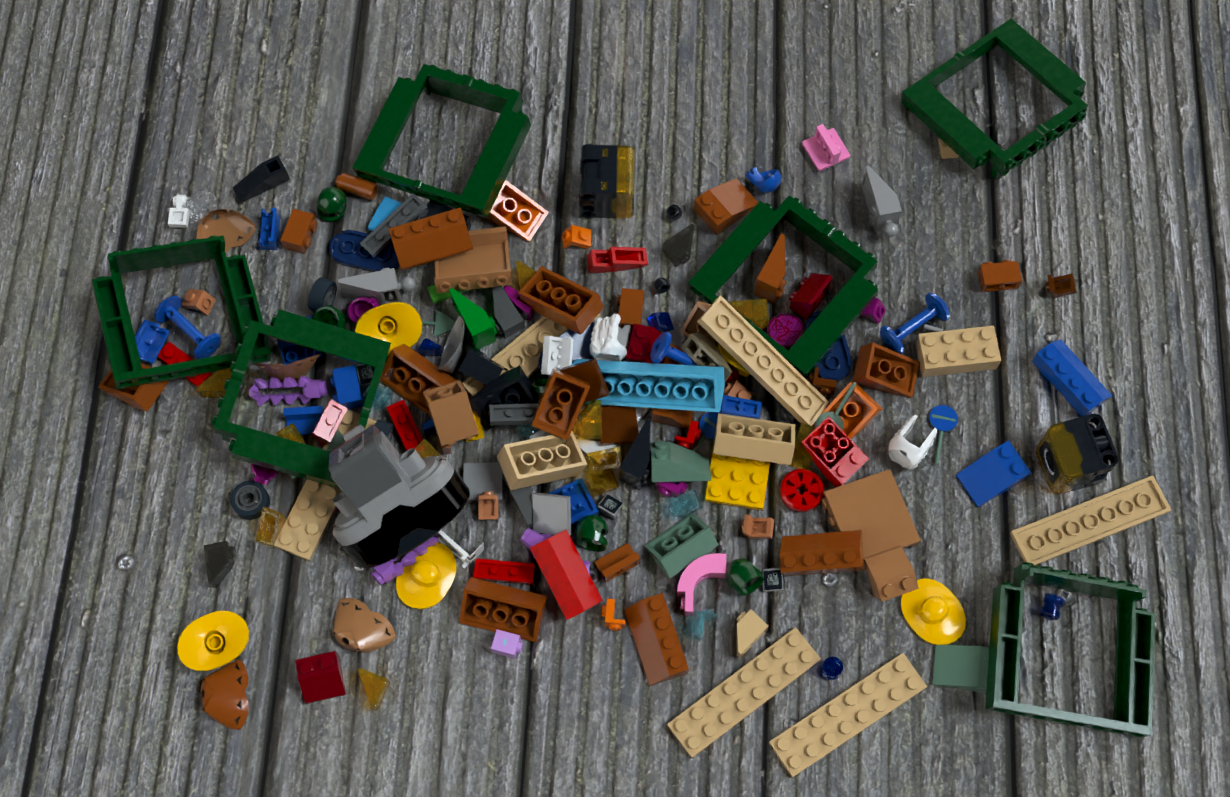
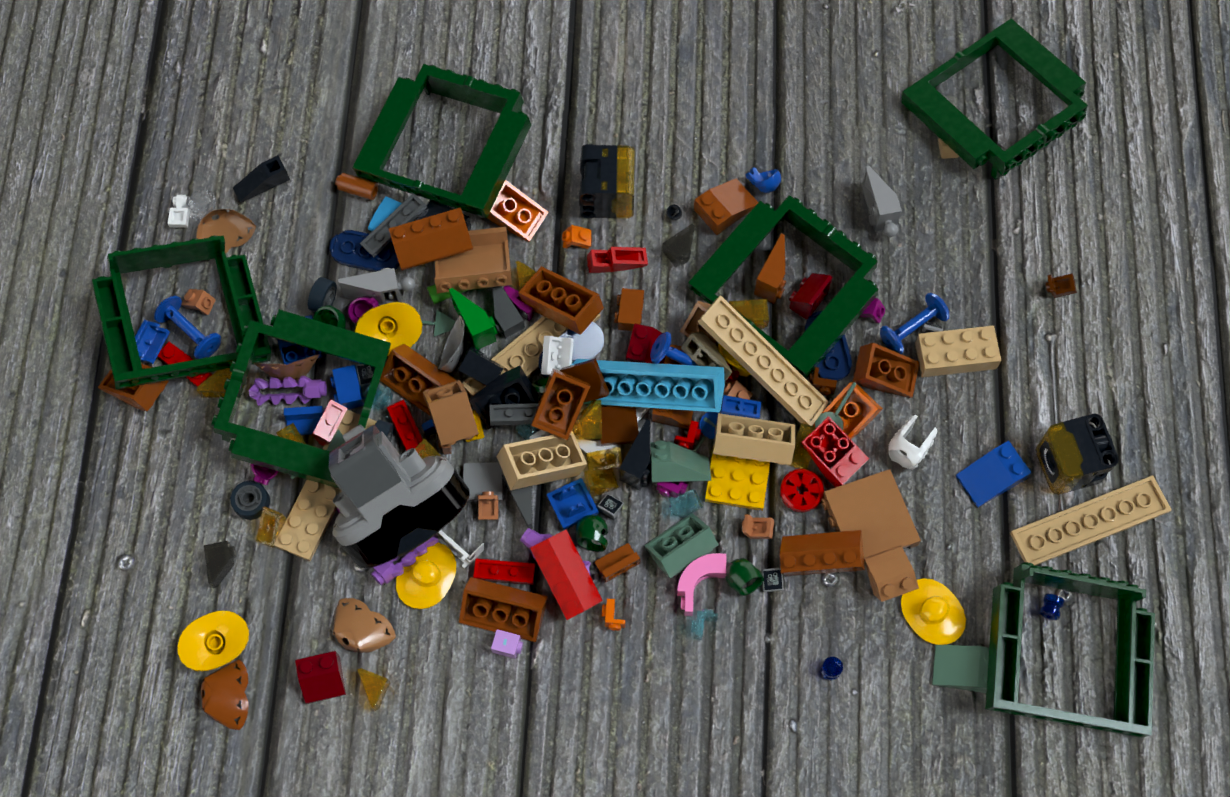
blue hinge [258,208,280,250] -> none
dark orange brick [280,209,318,254] -> none
dark green helmet [317,187,347,223] -> none
clear blue slope [418,338,443,356] -> none
light grey tile [532,493,571,535] -> none
white piece [590,313,631,361] -> none
dark orange slope [624,593,689,686] -> none
clear blue slope [647,312,674,333] -> none
black hinge [654,277,670,294] -> none
tan plate [667,627,821,758] -> none
tan slope [736,609,769,658] -> none
tile [767,313,805,350] -> none
tan plate [769,653,927,778] -> none
bright pink bracket [802,124,850,171] -> none
blue piece [929,405,958,465] -> none
dark orange brick [977,260,1022,293] -> none
blue slope [1032,339,1112,417] -> none

